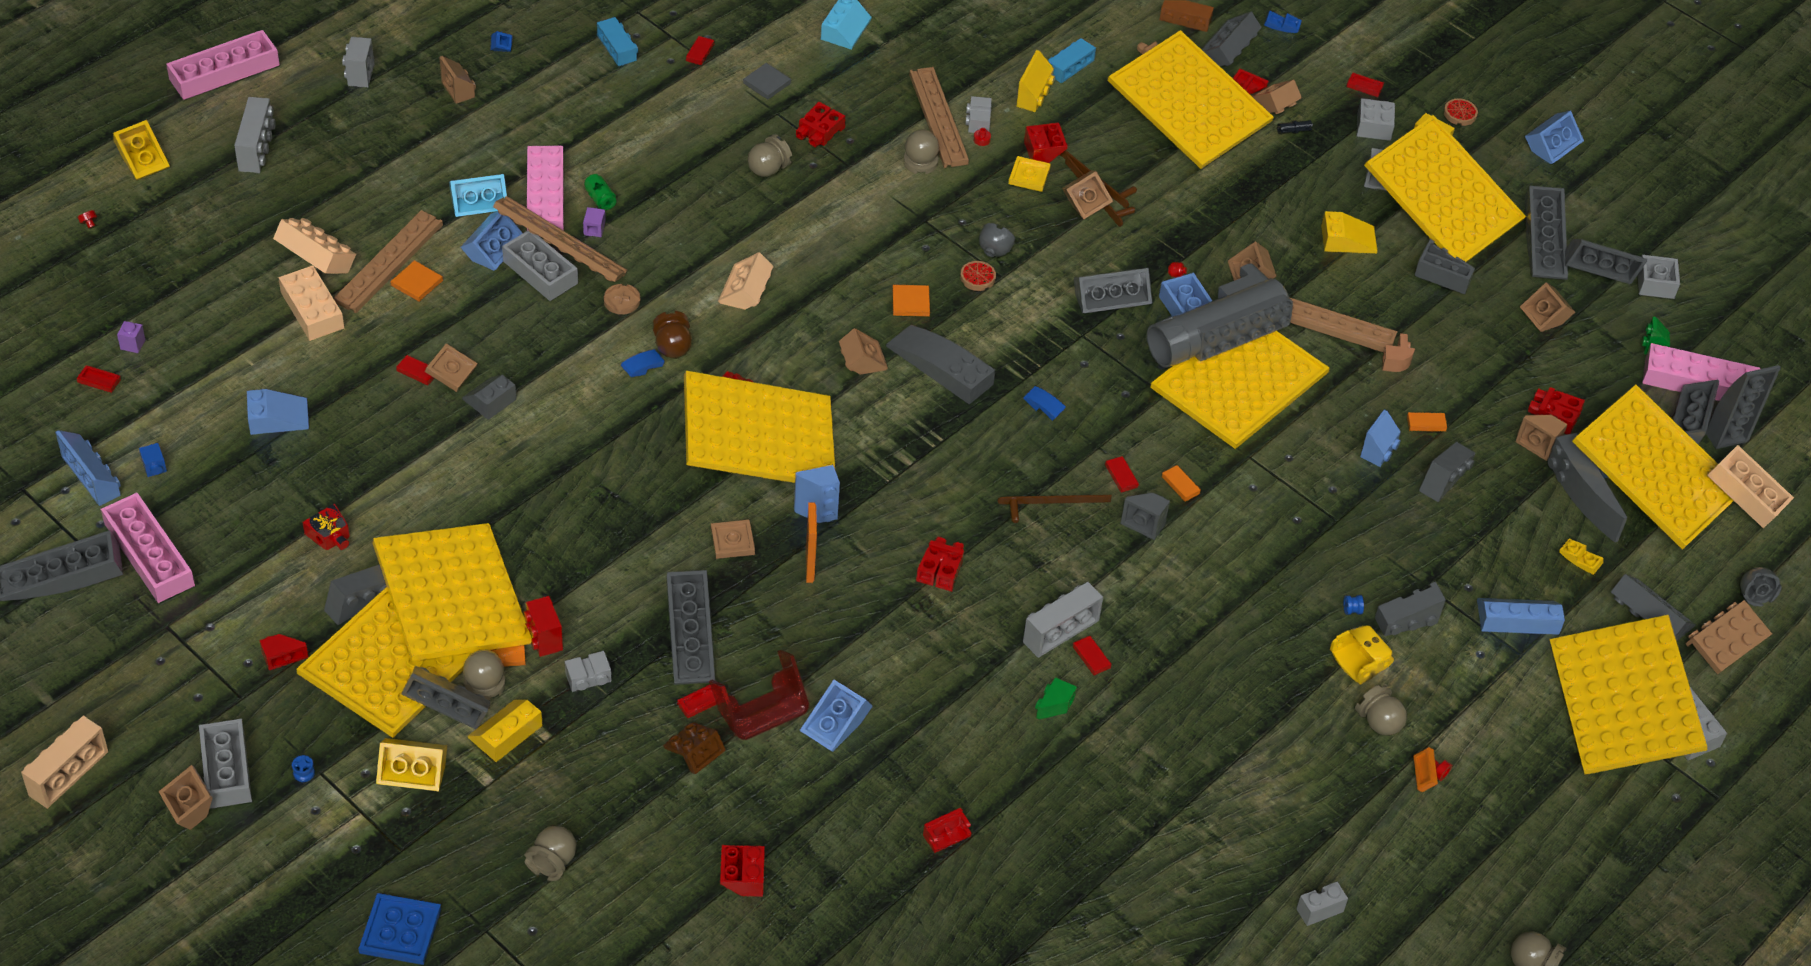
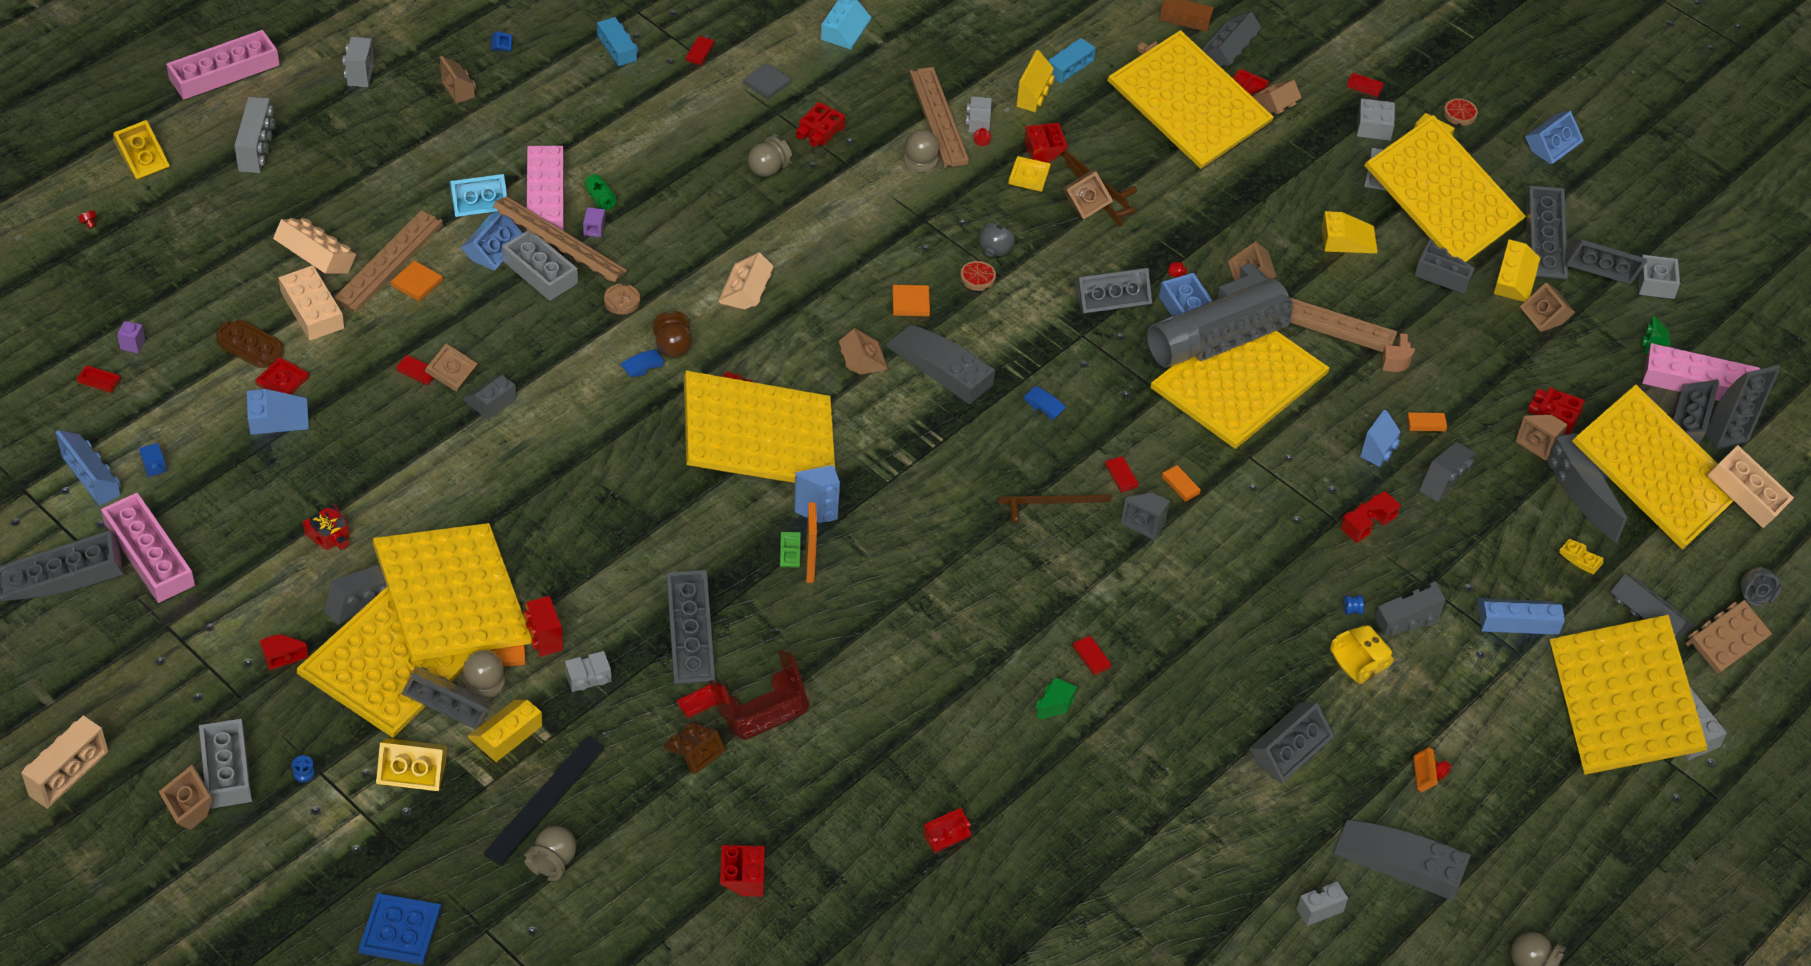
medium nougat plate [711,520,755,559] -> none
medium blue slope [800,680,872,752] -> none
red hips [916,536,964,592] -> none
light grey brick [1023,582,1103,658] -> none
blue slope [1264,11,1302,33] -> none
black pin [1277,120,1313,134] -> none
dark tan tile [1355,684,1407,736] -> none
none -> reddish brown tile [216,320,284,368]
none -> red tile [255,357,310,395]
none -> black tile [484,736,604,866]
none -> bright green slope [780,532,801,568]
none -> dark grey slope [1249,702,1334,783]
none -> dark grey slope [1334,820,1470,901]
none -> red arch [1341,491,1401,543]
none -> yellow slope [1494,240,1540,302]

